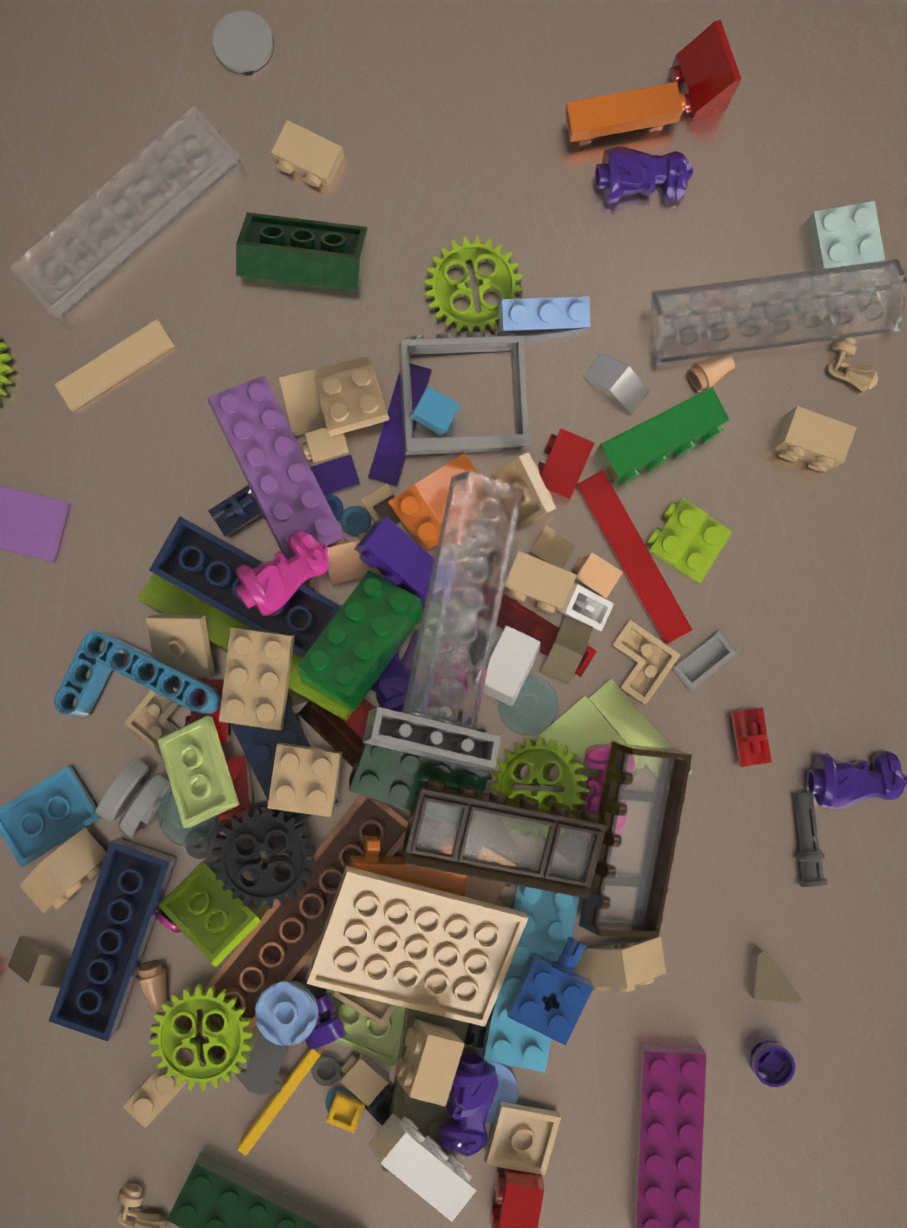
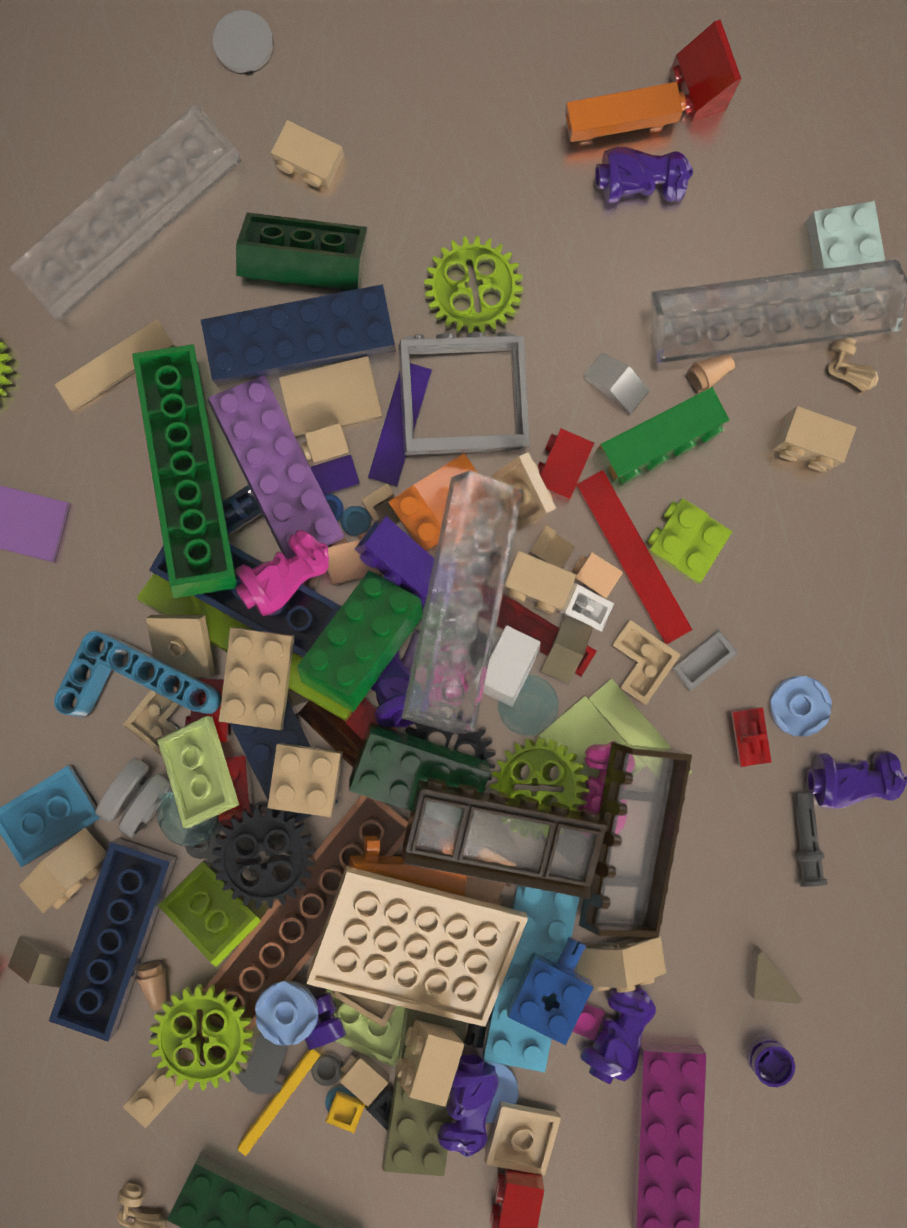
dark pink piece [155,909,181,933] -> none
tan plate [314,363,389,437] -> none
light grey brick [363,707,501,771] -> none
white brick [369,1114,477,1222] -> none
dark azure panel [408,387,461,435] -> none
light blue plate [498,296,591,331] -> none
none -> green brick [132,344,237,598]
none -> dark blue brick [201,284,396,386]
none -> dark pink plate [572,1002,605,1040]
none -> dark purple animal [580,987,656,1084]
none -> light blue tile [769,676,832,736]

